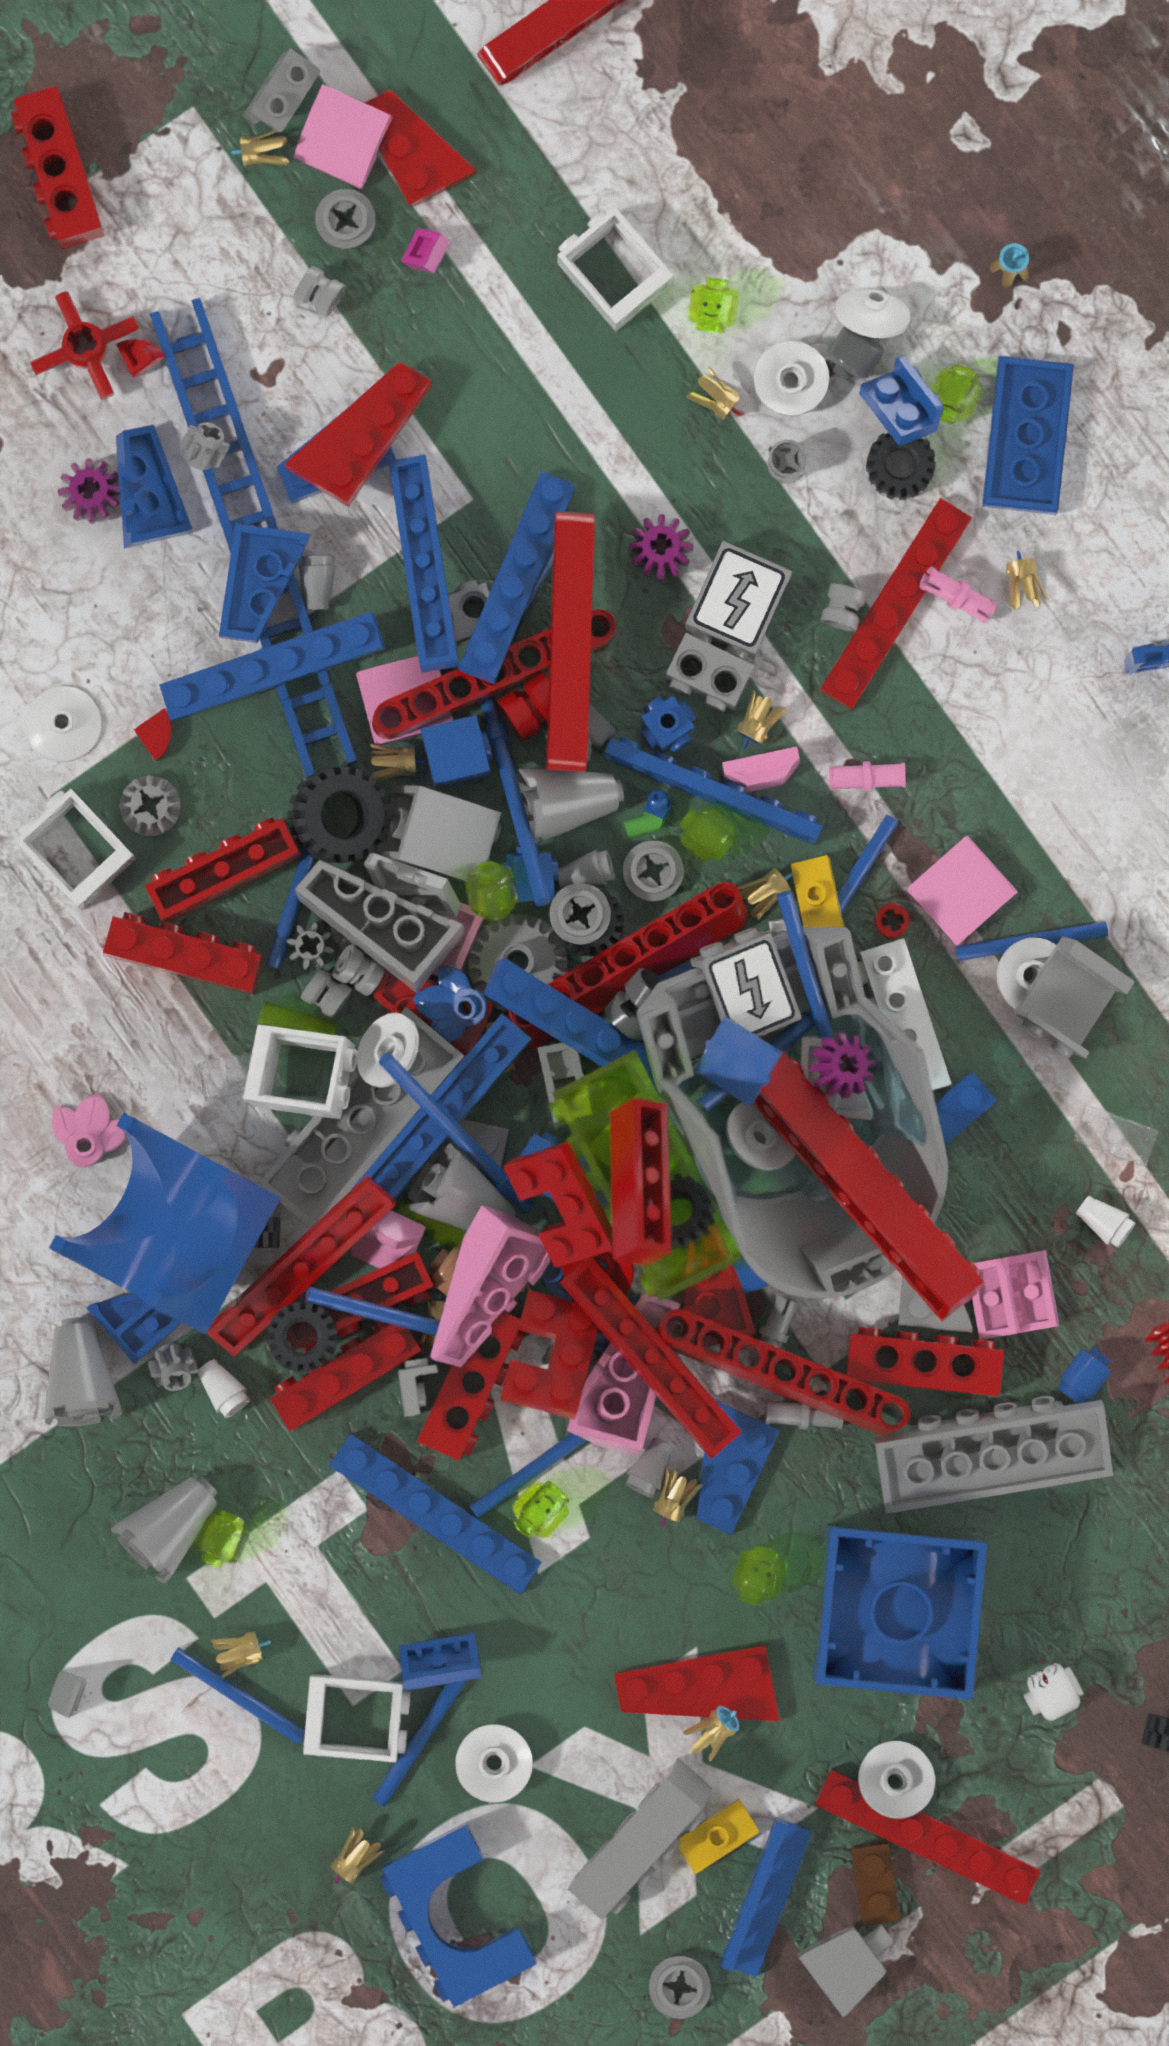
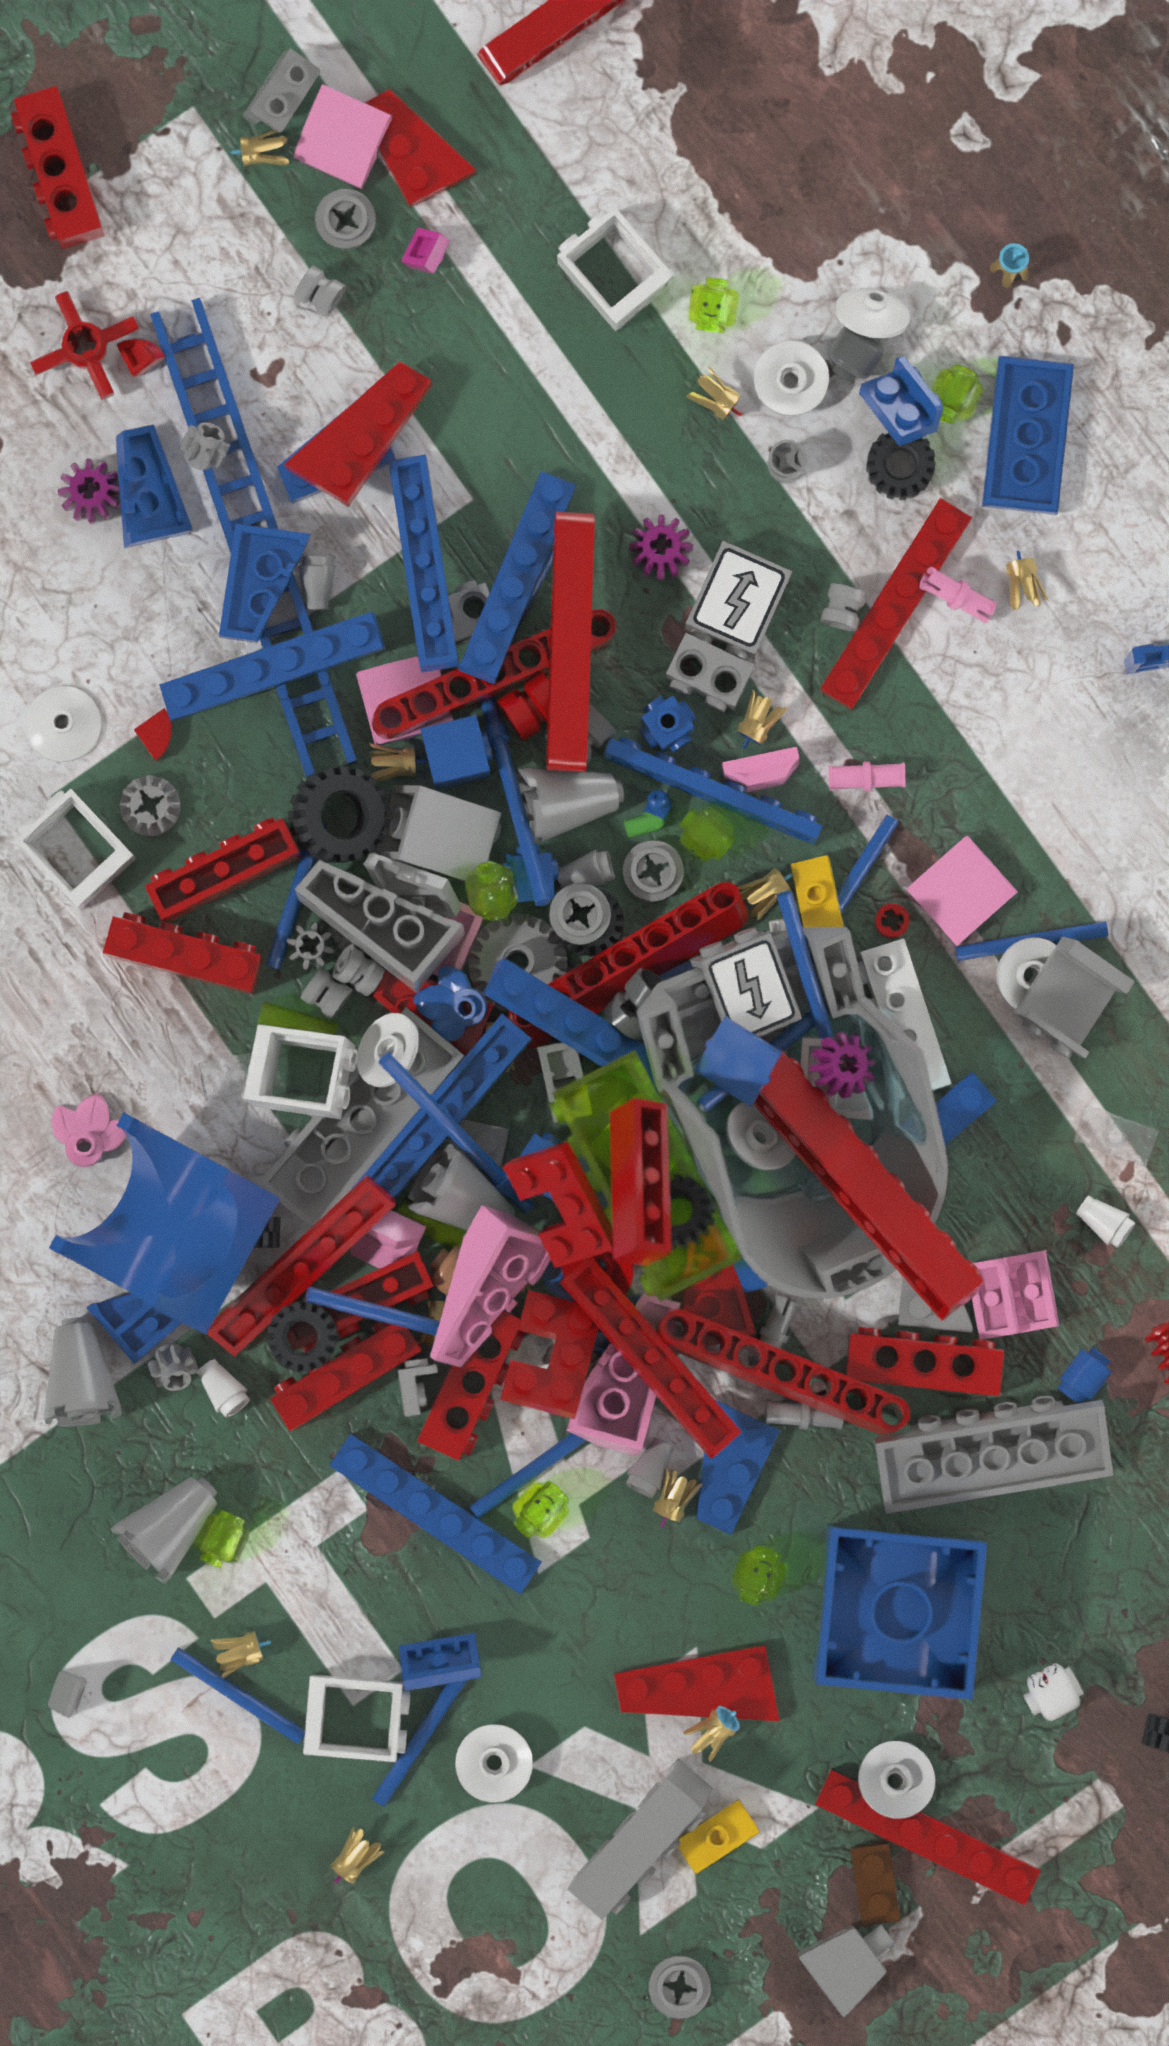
blue arch [380,1822,537,2008] -> none
blue fence [720,1816,812,1978] -> none

